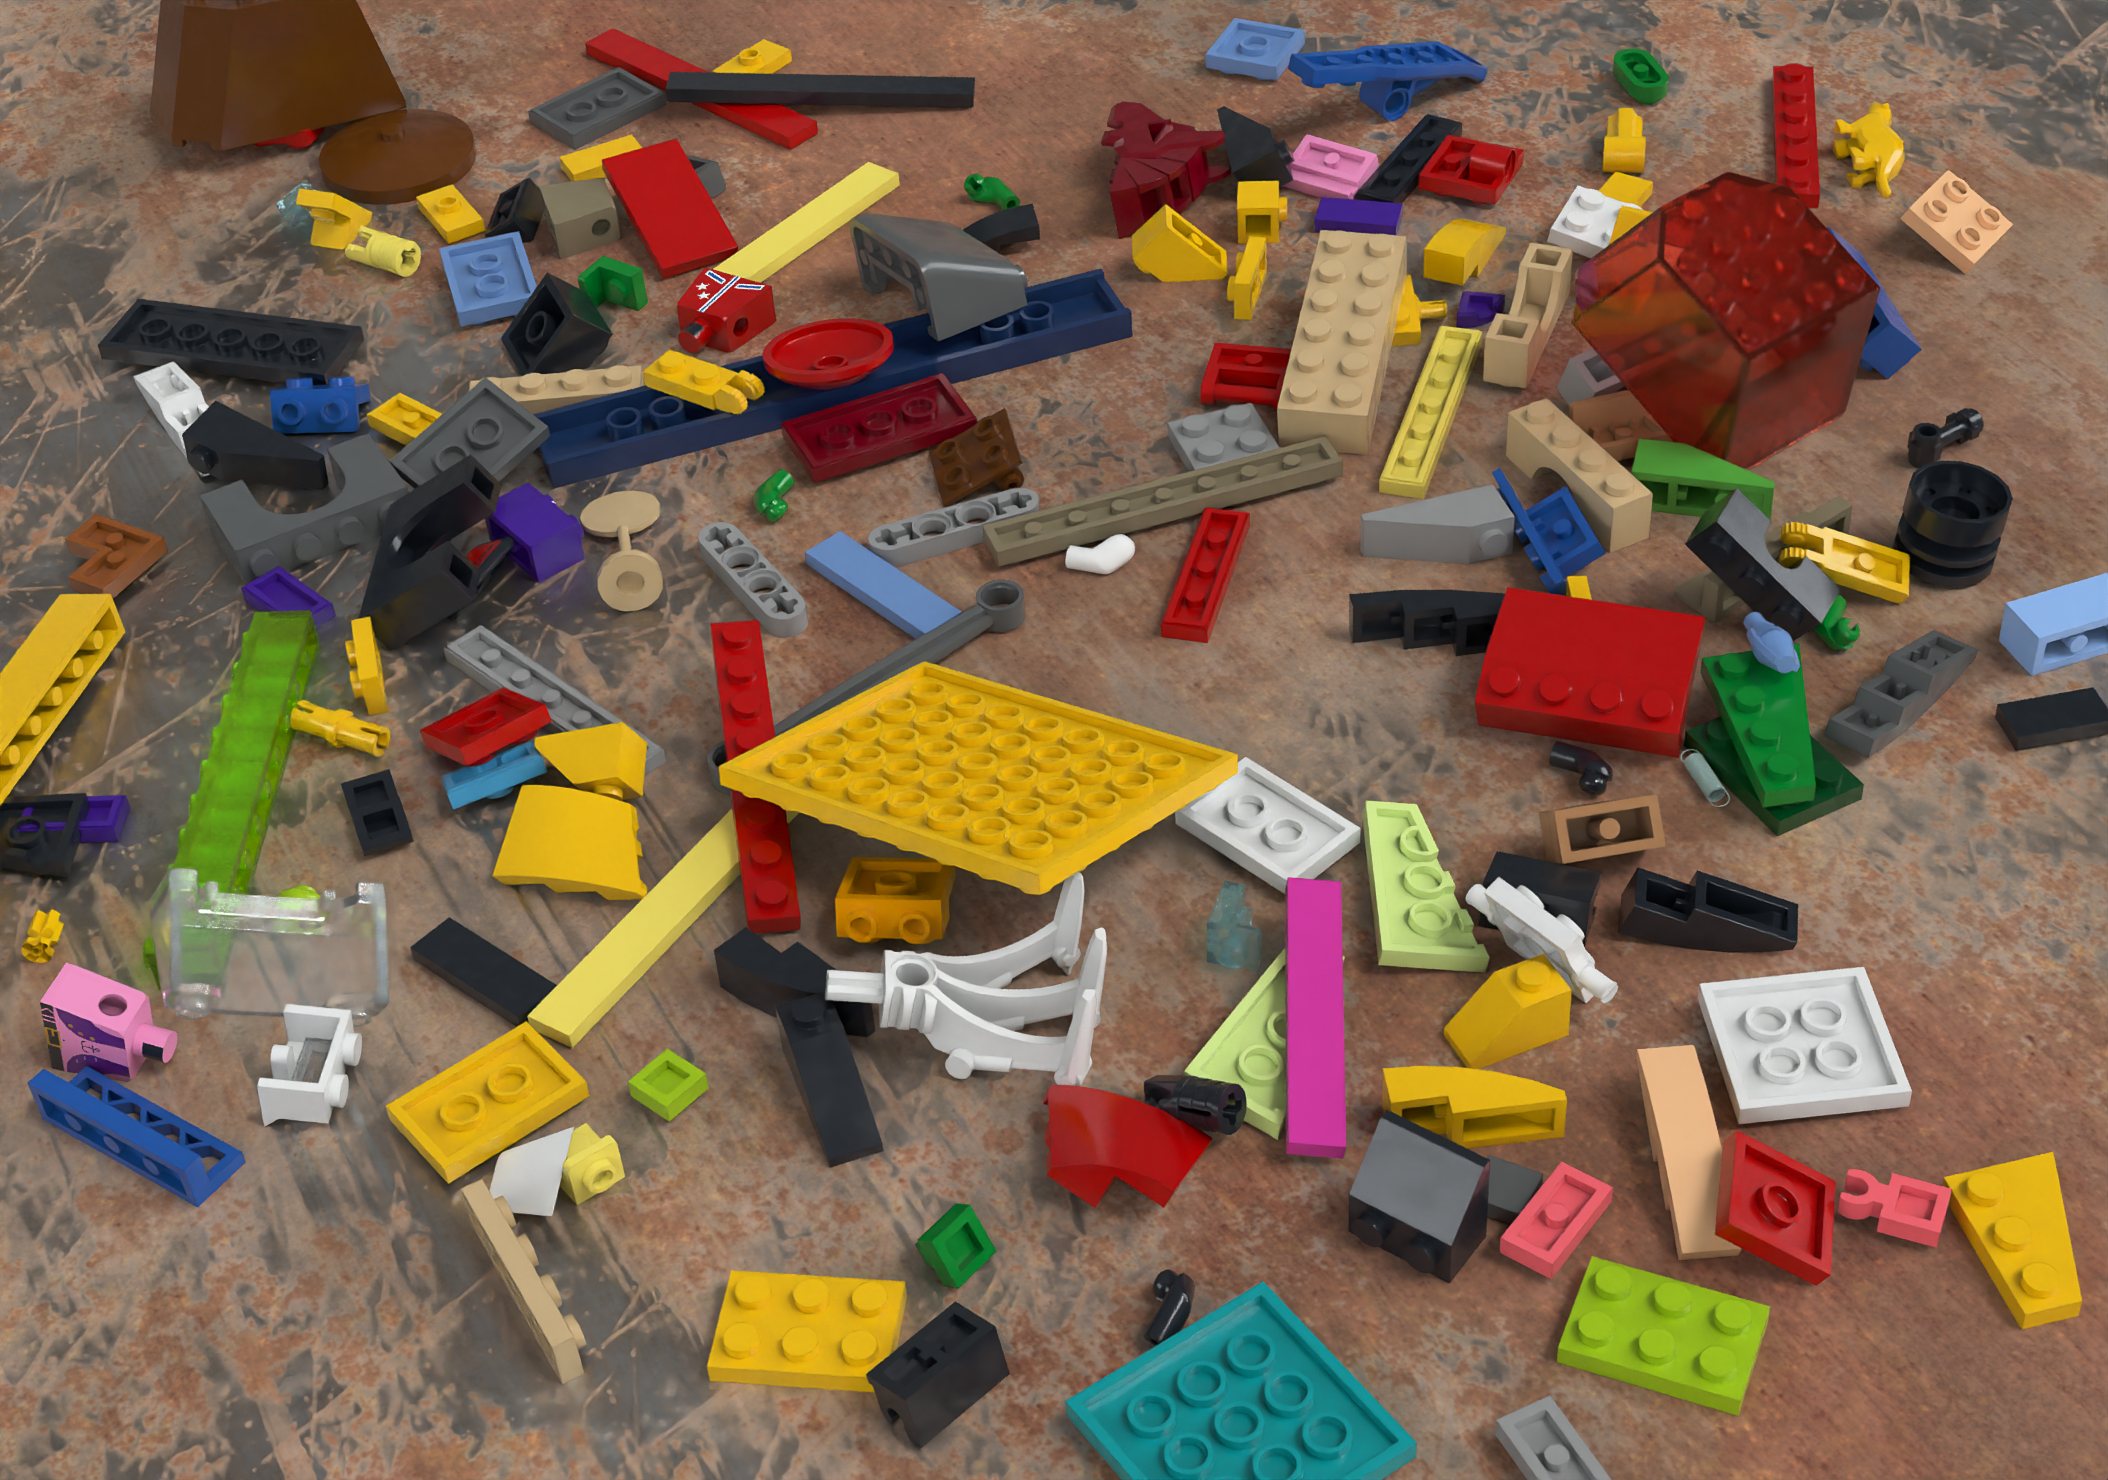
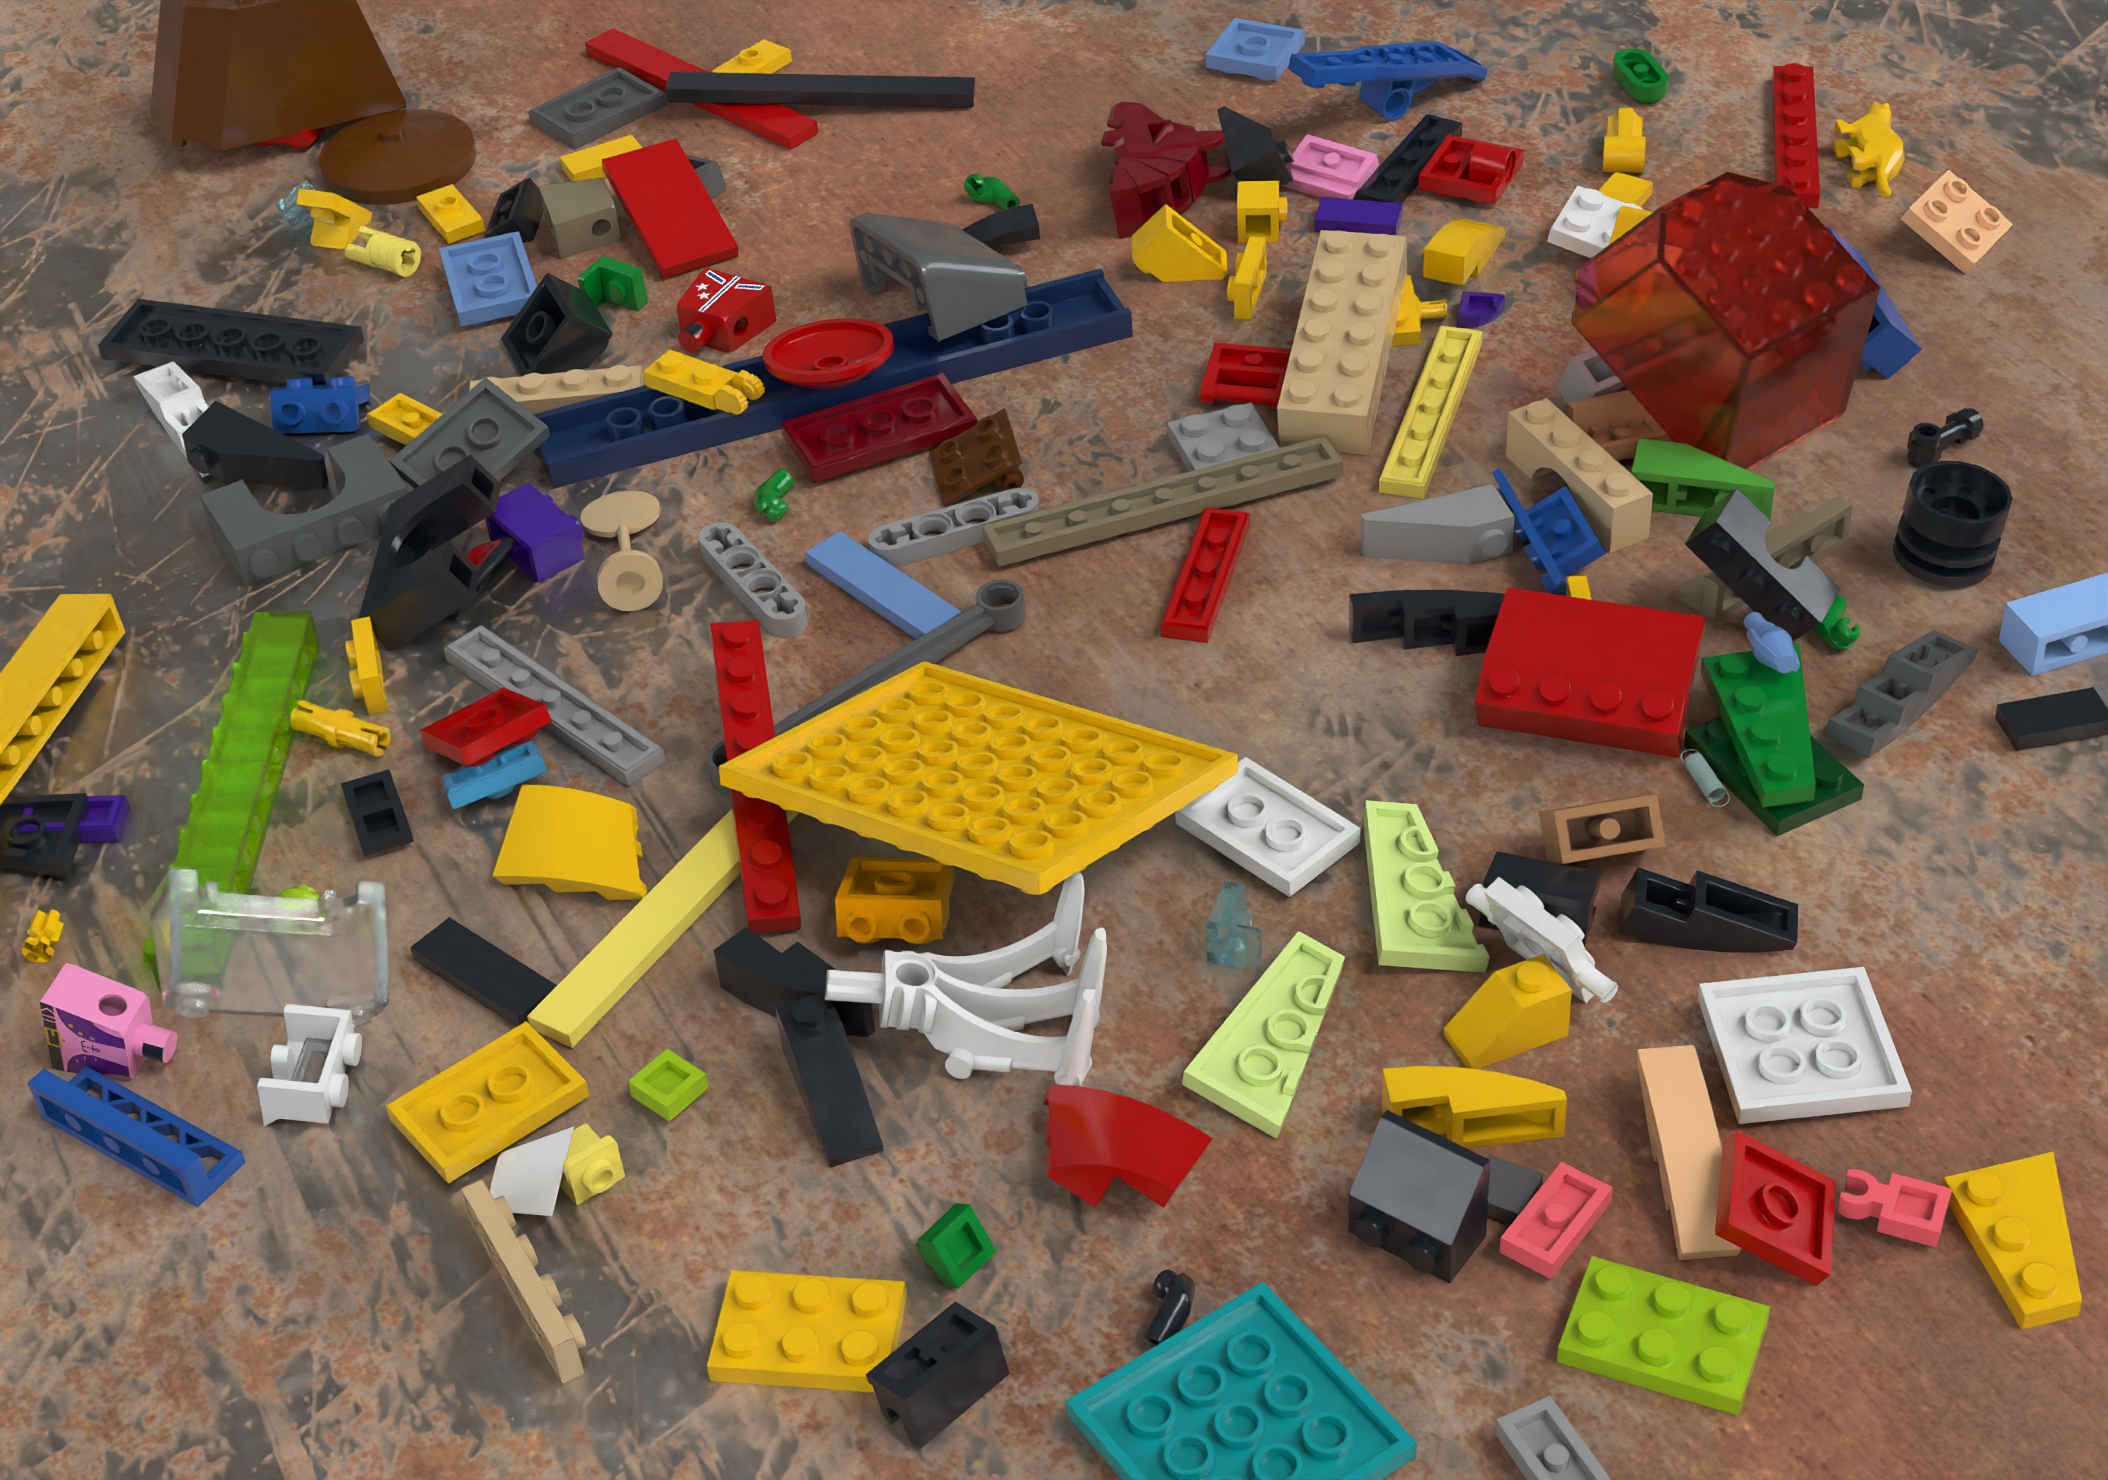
dark orange plate [65,514,168,598] -> none
dark purple tile [241,566,336,639] -> none
yellow slope [534,722,647,801] -> none
light yellow tile [713,162,900,283] -> none
white arm [1065,534,1135,575] -> none
black hinge [1144,1075,1247,1135] -> none
dark pink tile [1285,877,1346,1159] -> none
tan arch [1483,242,1573,388] -> none
black arm [1549,741,1613,795] -> none
yellow hinge [1779,522,1910,604] -> none

